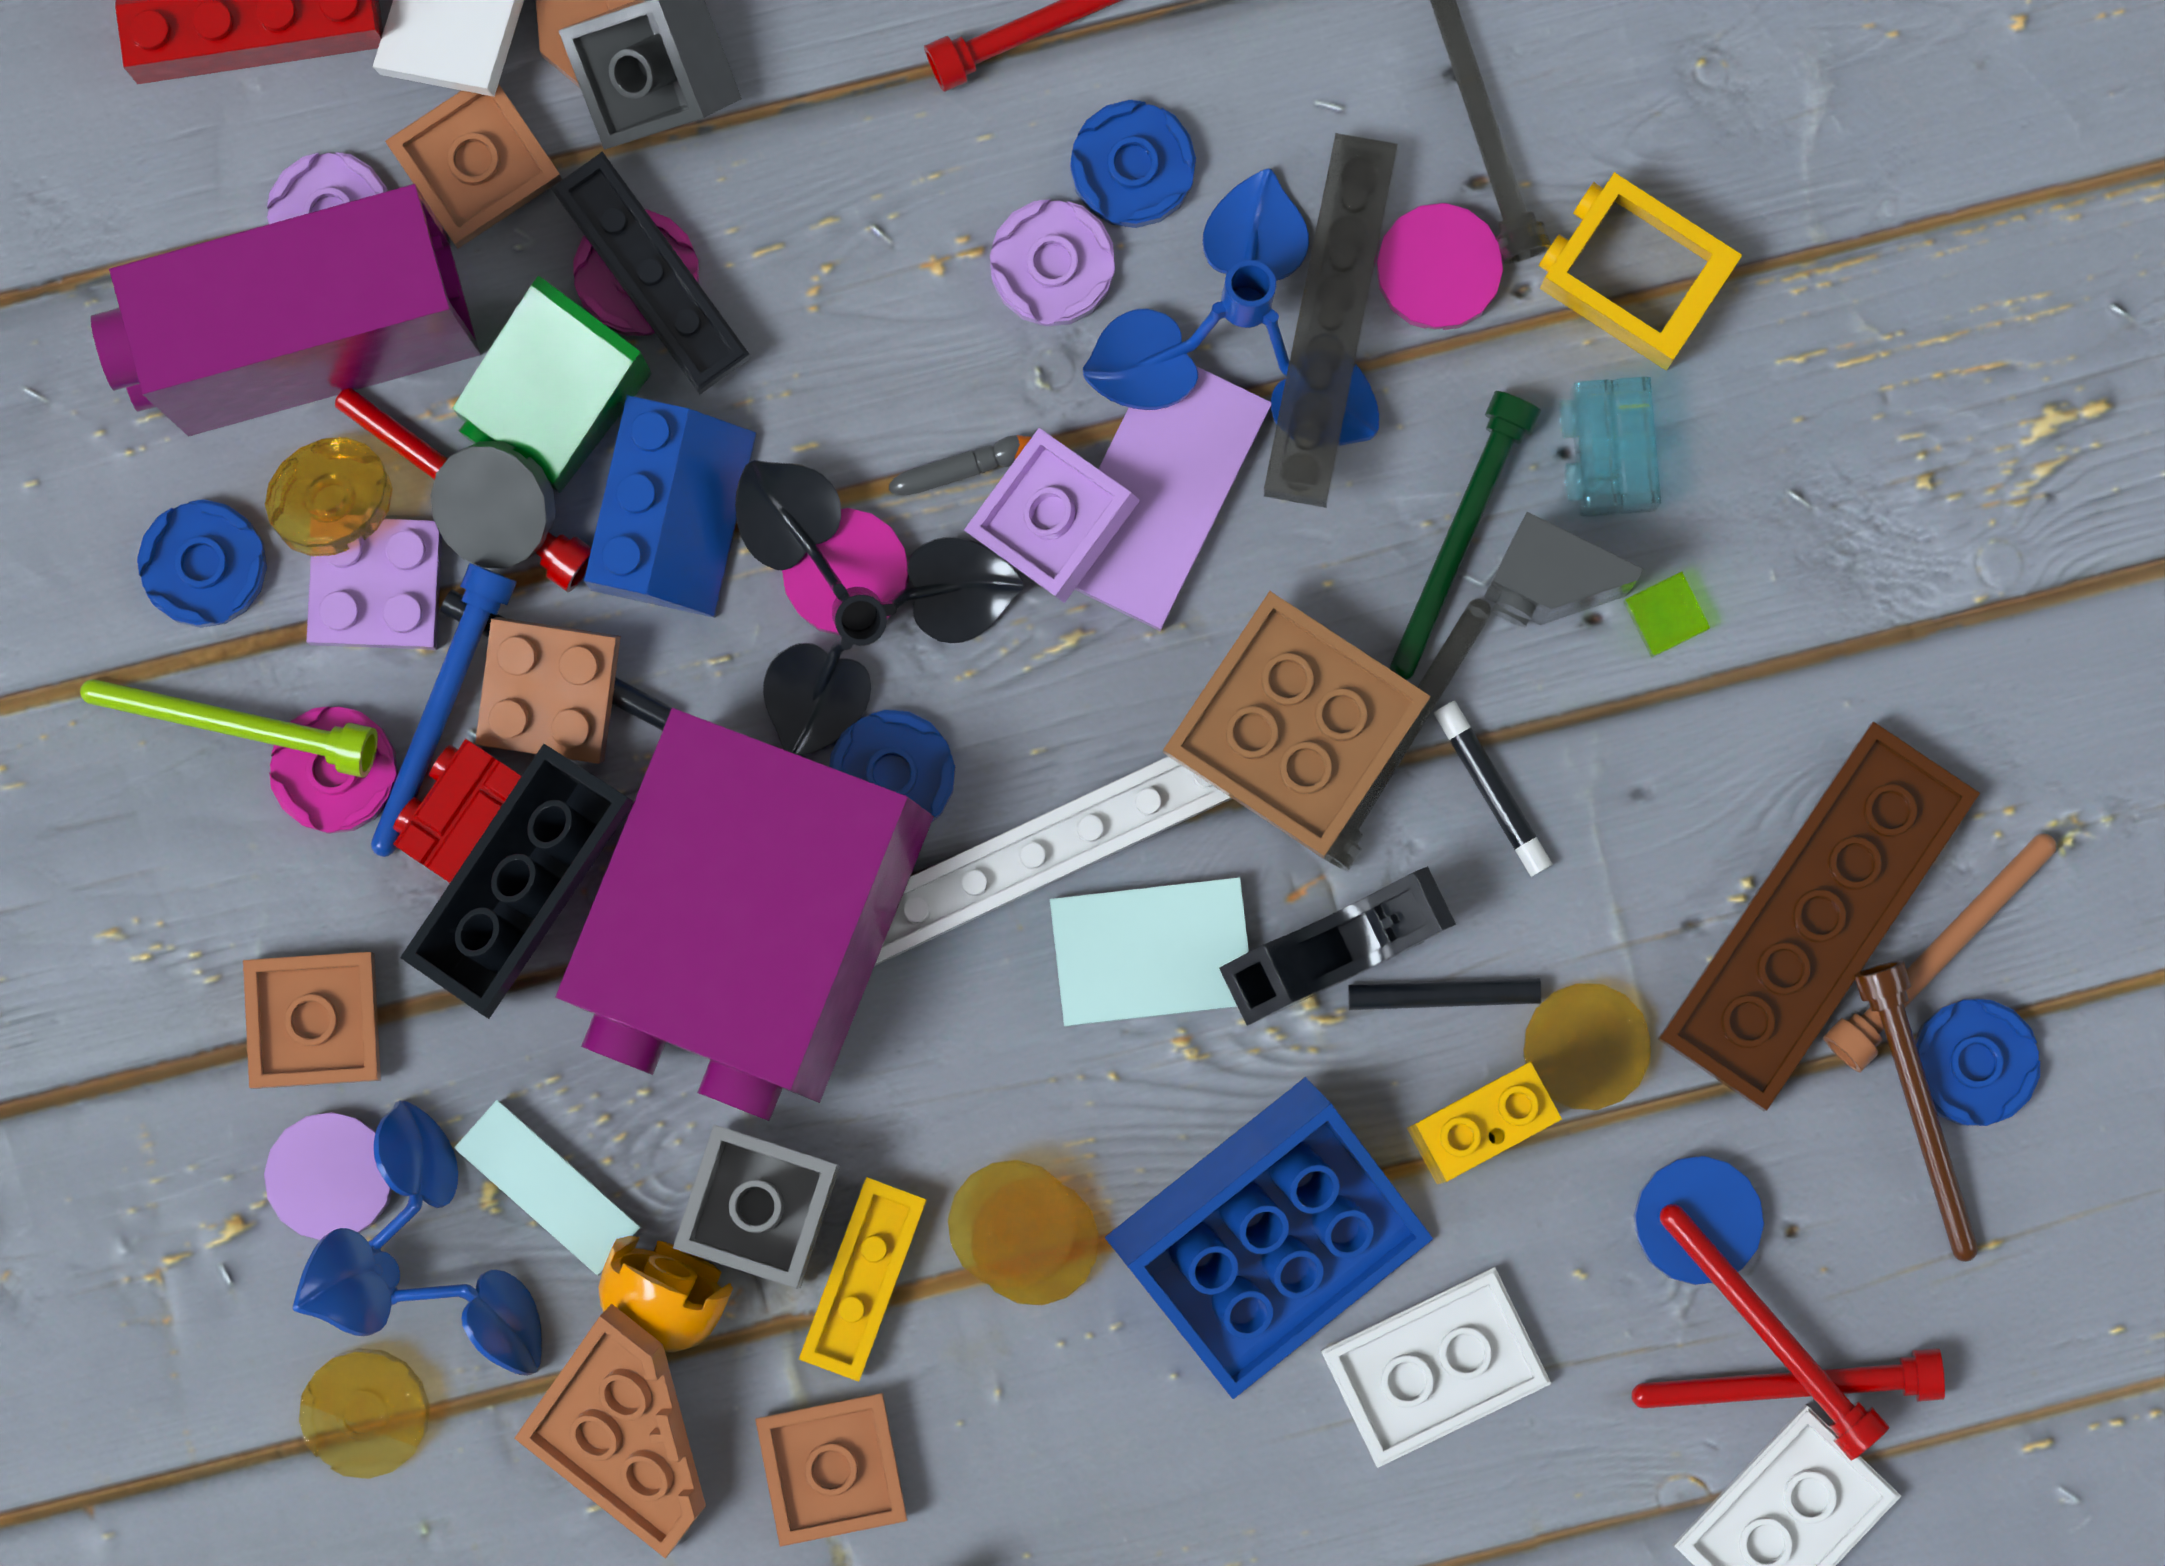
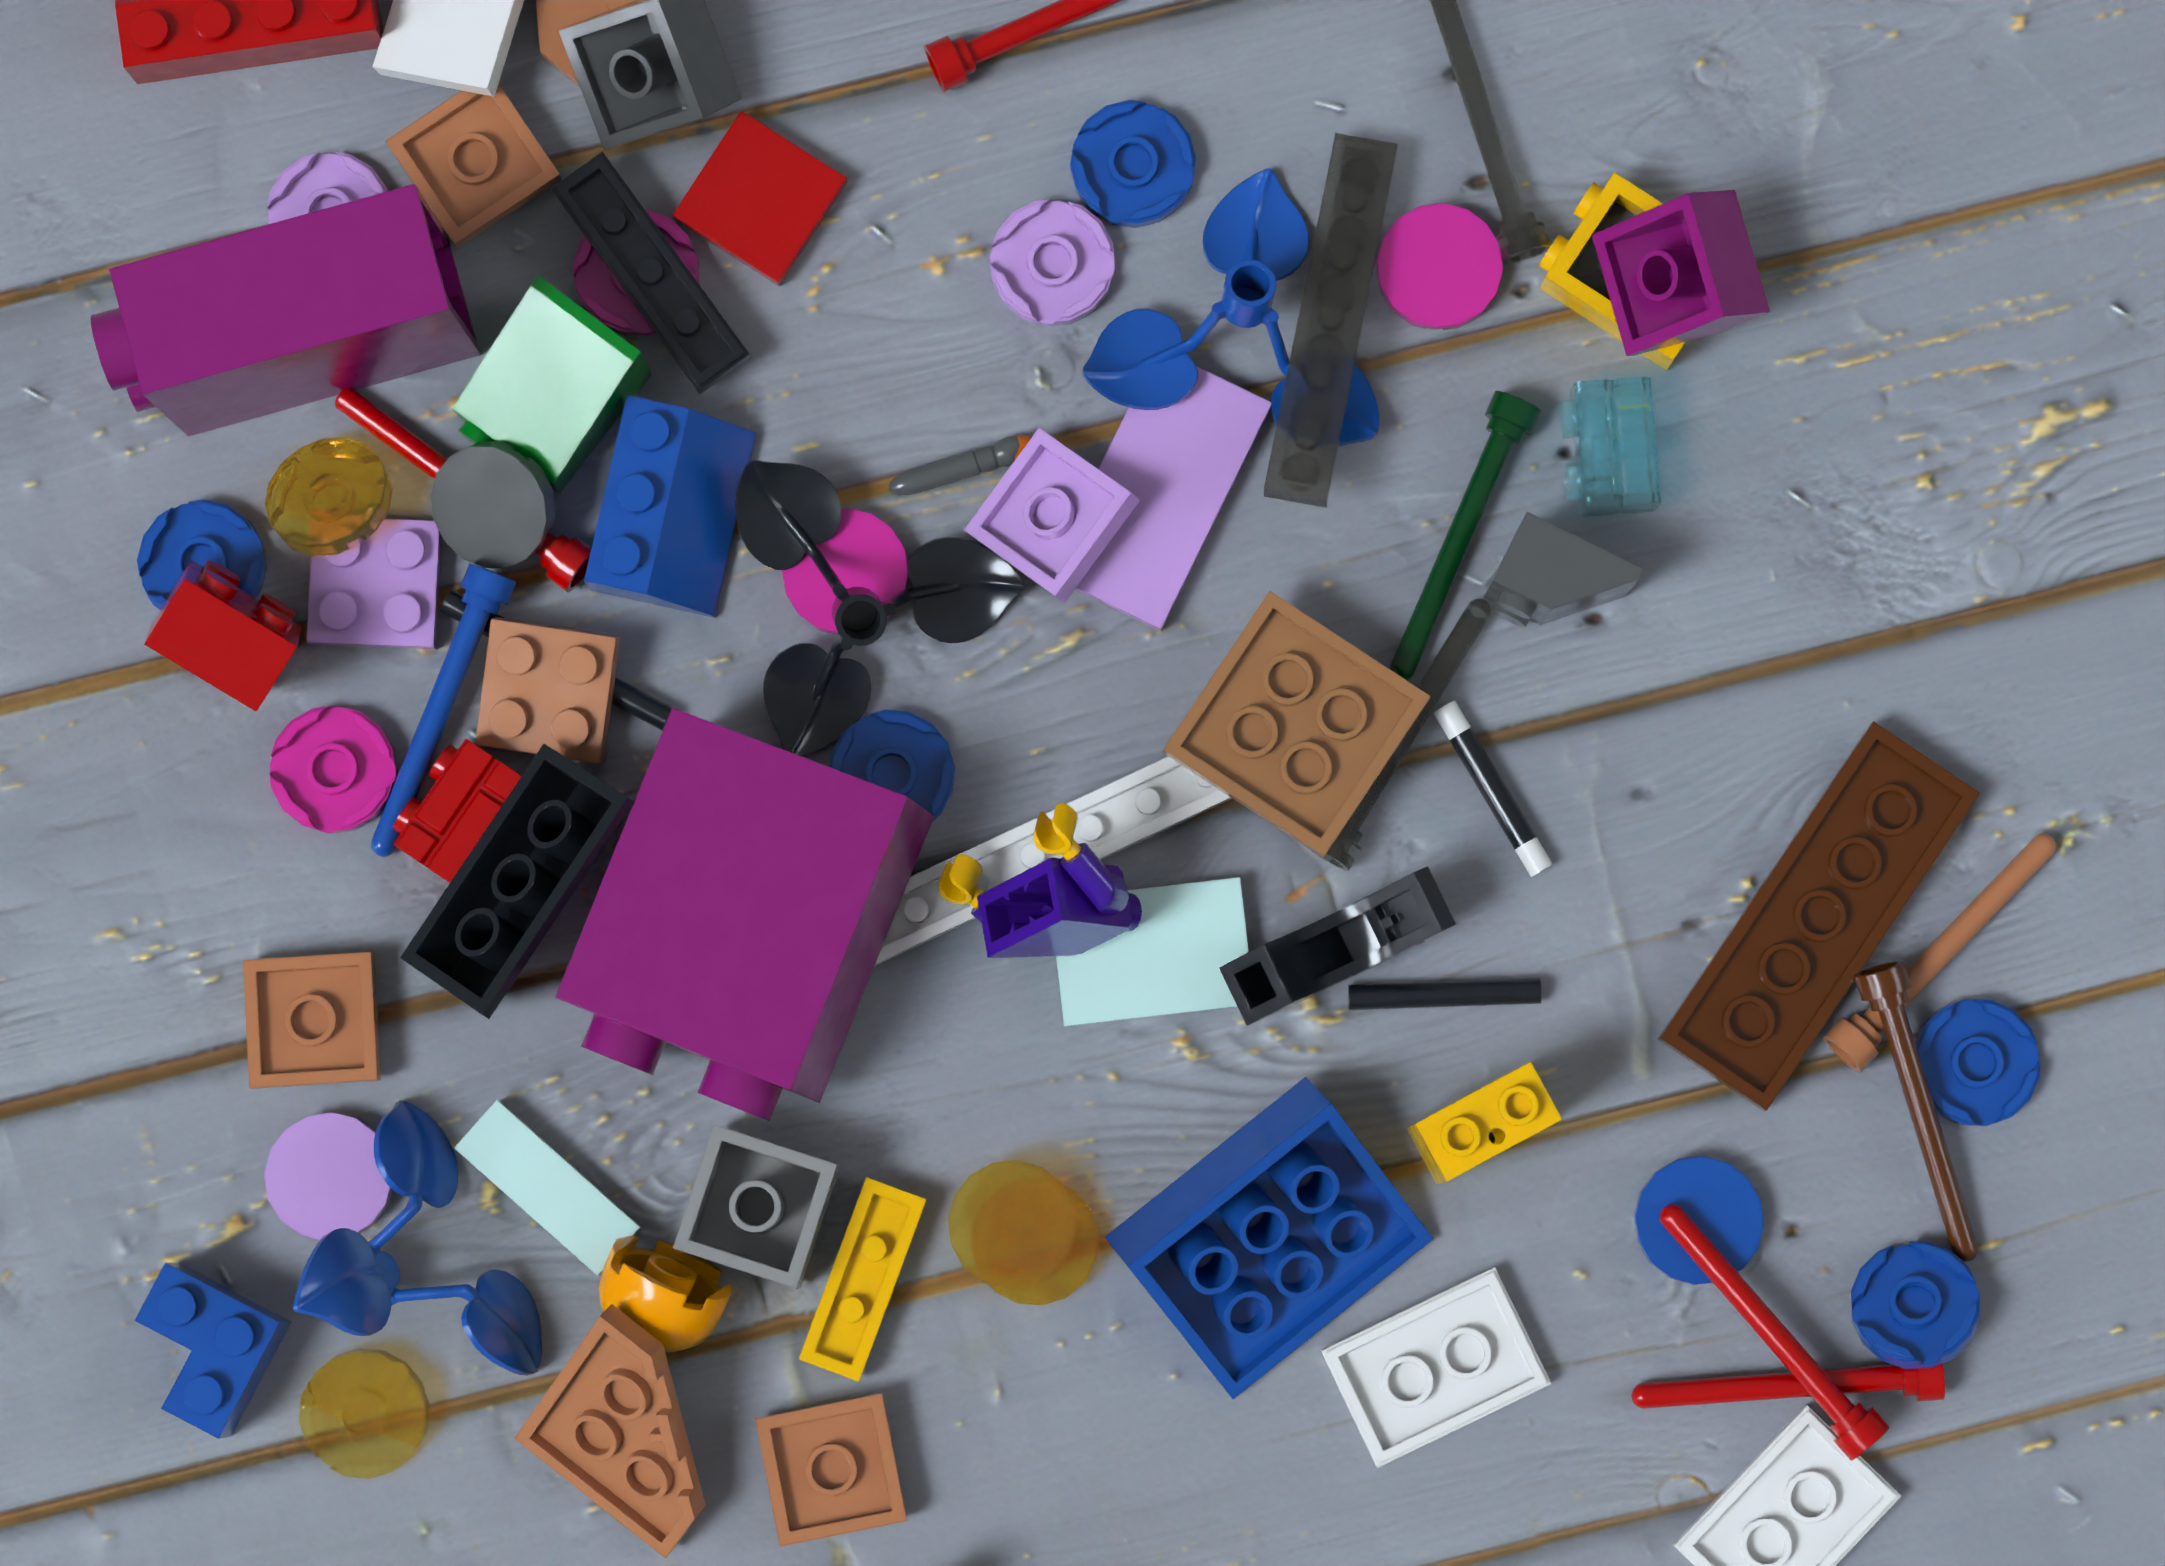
lime piece [80,679,378,778] -> none
clear yellow tile [1523,983,1651,1111] -> none
clear neon green tile [1623,572,1710,658] -> none
none -> blue brick [135,1263,291,1439]
none -> red brick [144,560,301,712]
none -> red tile [672,111,848,286]
none -> dark purple torso [939,803,1142,958]
none -> magenta slope [1592,190,1770,356]
none -> blue tile [1851,1242,1980,1369]

